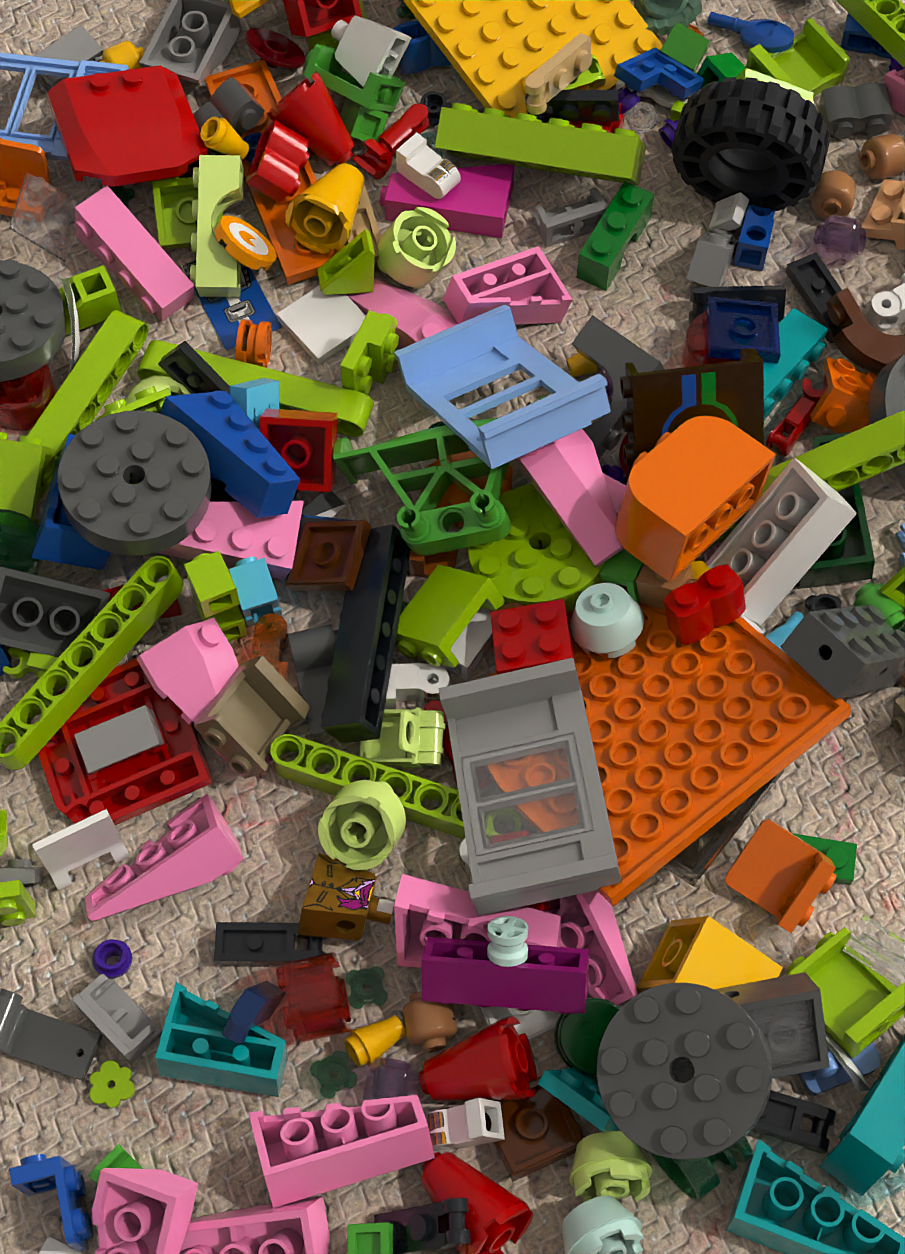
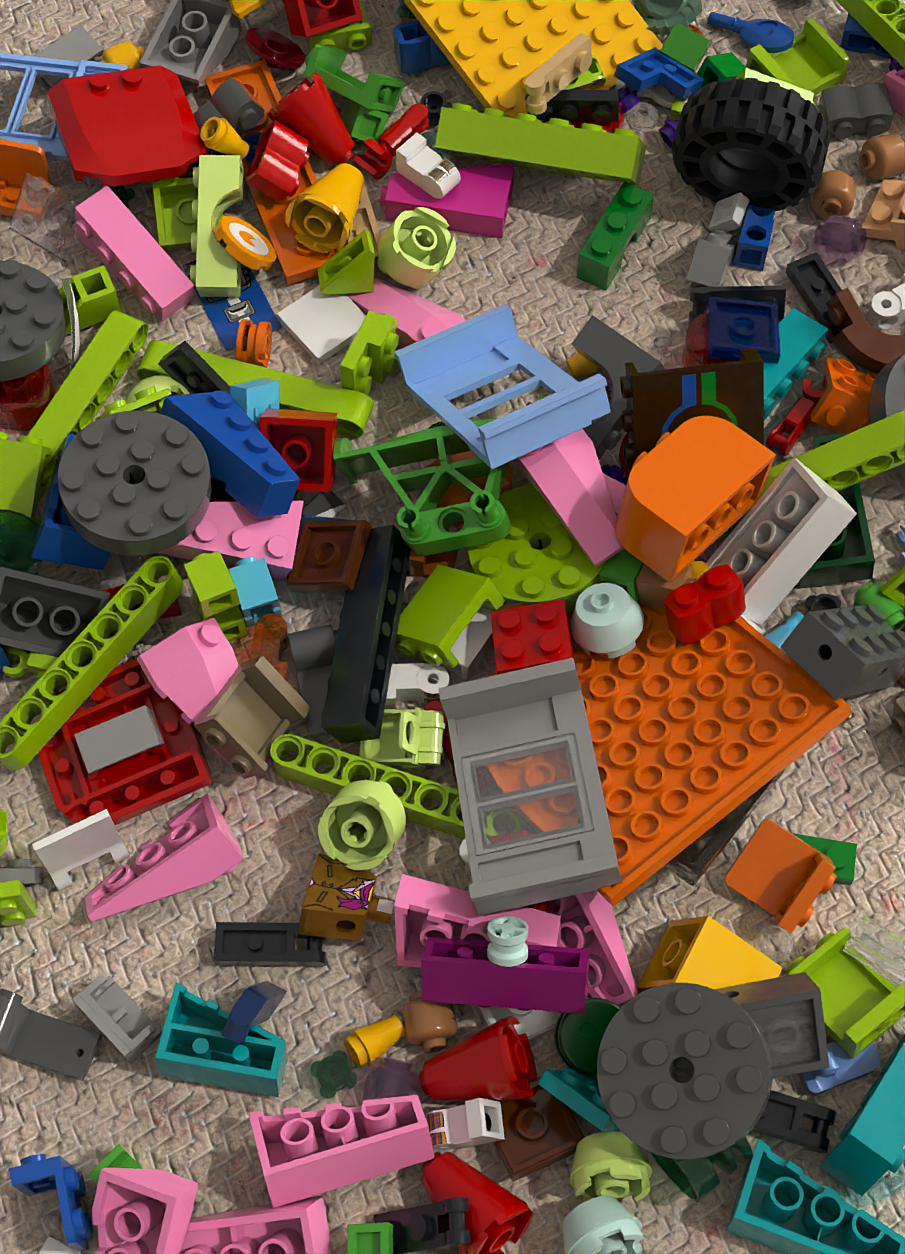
lime plant [90,1060,135,1108] -> none
dark purple plate [92,939,133,979] -> none
clear red brick [276,952,351,1043] -> none
white torso [331,16,411,87] -> none
clear green plate [346,966,388,1009] -> none
bright pink wedge [443,246,573,324] -> none
light grey hinge [532,187,608,247] -> none
sticker [825,1031,870,1092] -> none

